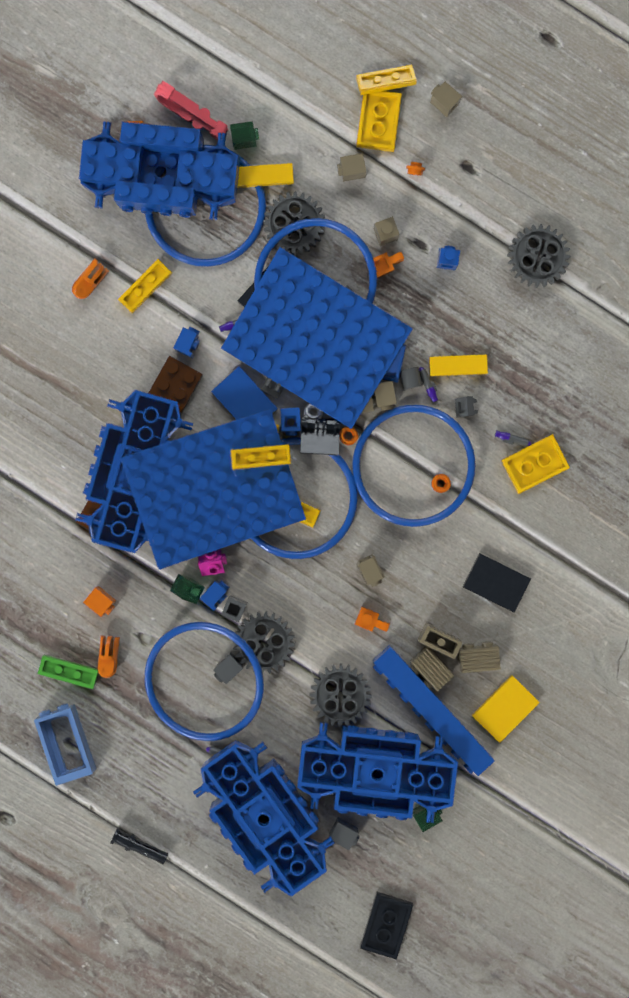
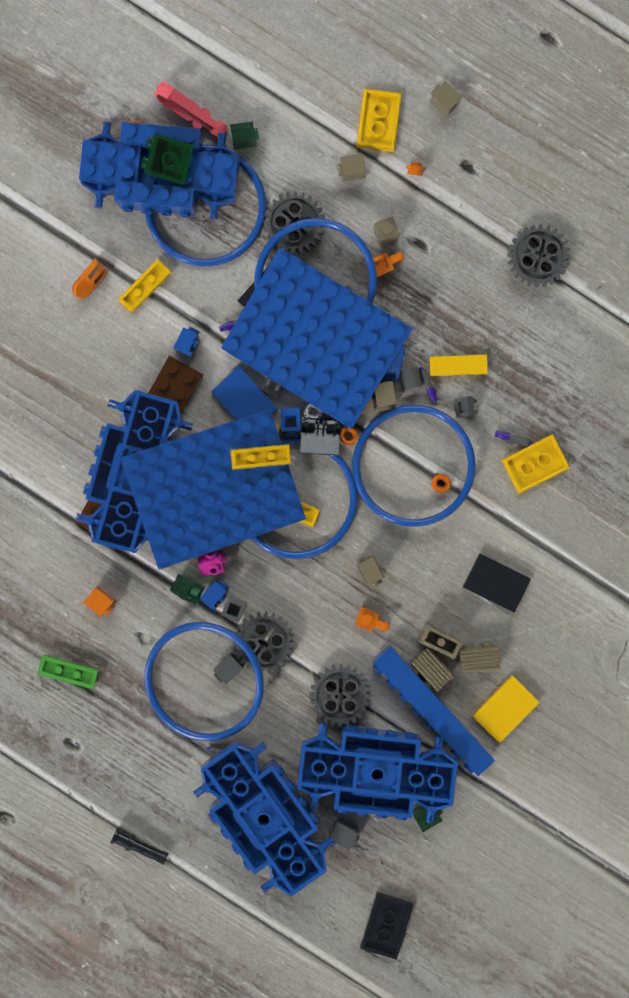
medium blue piece [34,703,96,786] -> none
orange arm [98,635,120,678] -> none
yellow tile [237,163,294,188] -> none
yellow tile [356,64,417,95] -> none
blue brick [436,246,460,271] -> none
none -> dark green plate [141,133,194,185]

